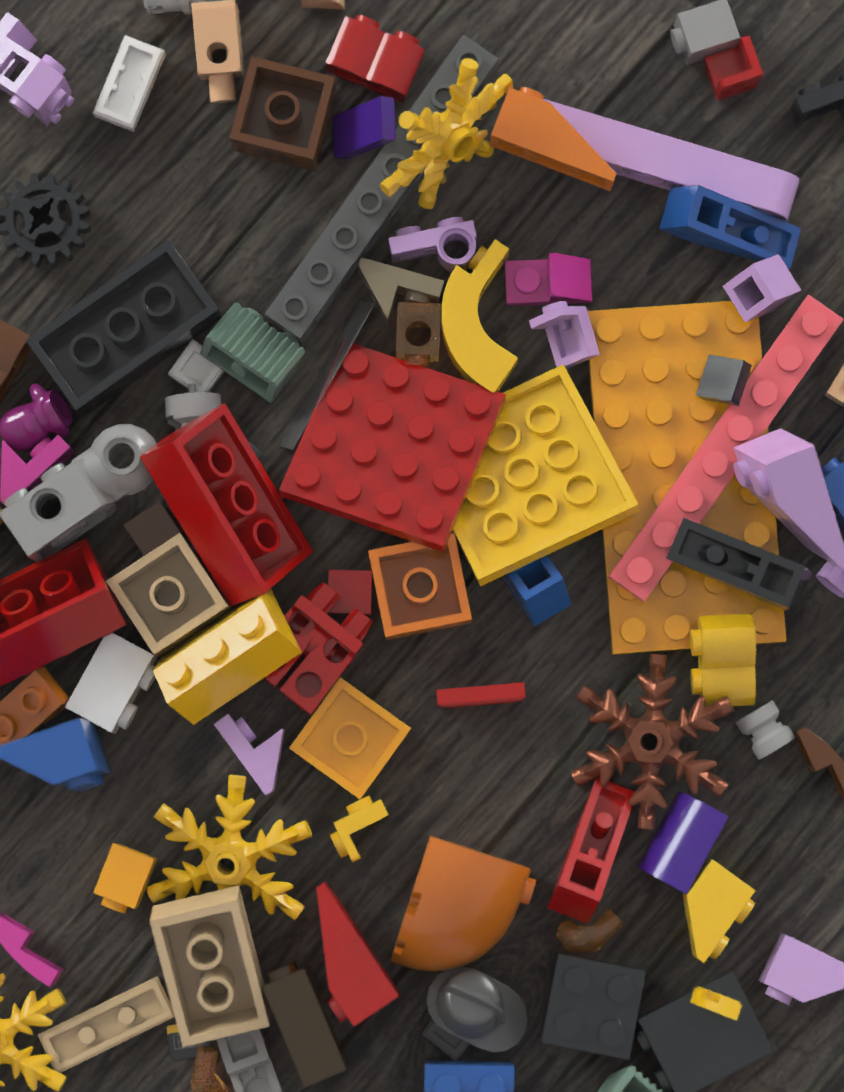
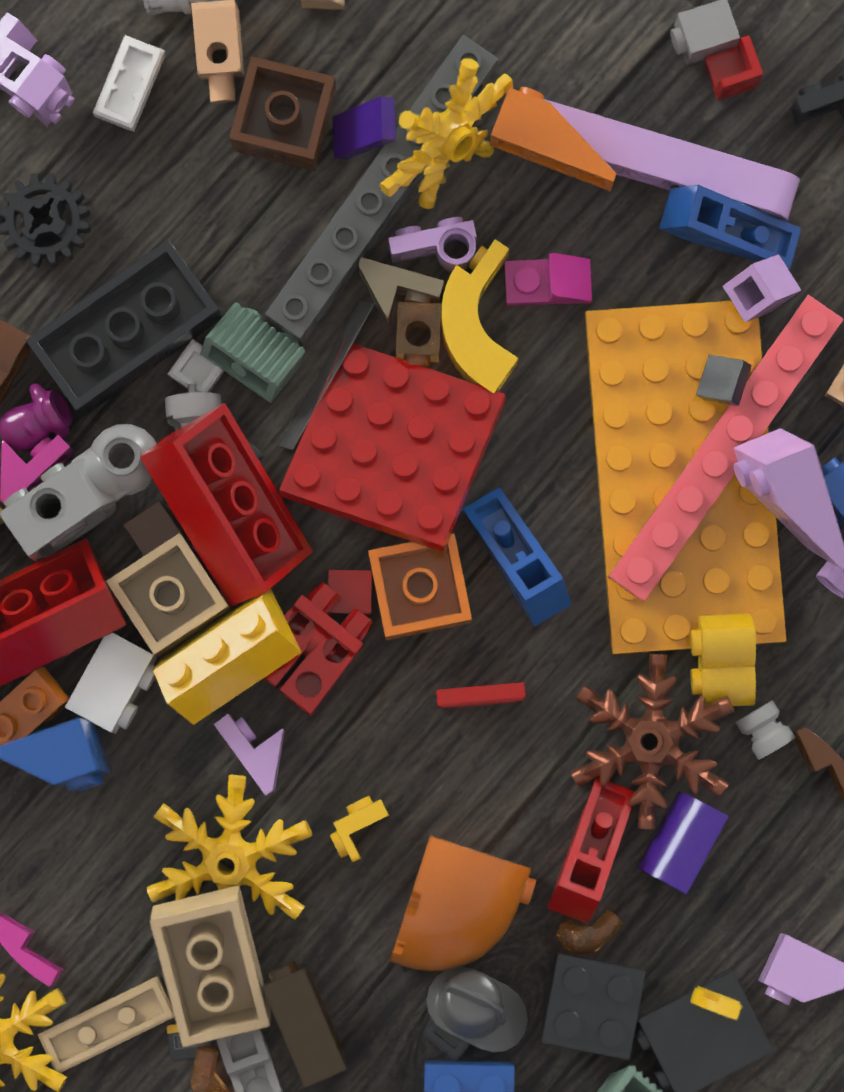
light orange brick [93,843,158,913] -> none
light orange plate [289,677,411,800] -> none
red slope [317,881,399,1027] -> none
red brick [326,15,425,103] -> none
yellow plate [453,365,640,586] -> none
lavender bracket [529,301,600,369] -> none
black slope [667,518,812,614] -> none
yellow slope [682,859,755,963] -> none

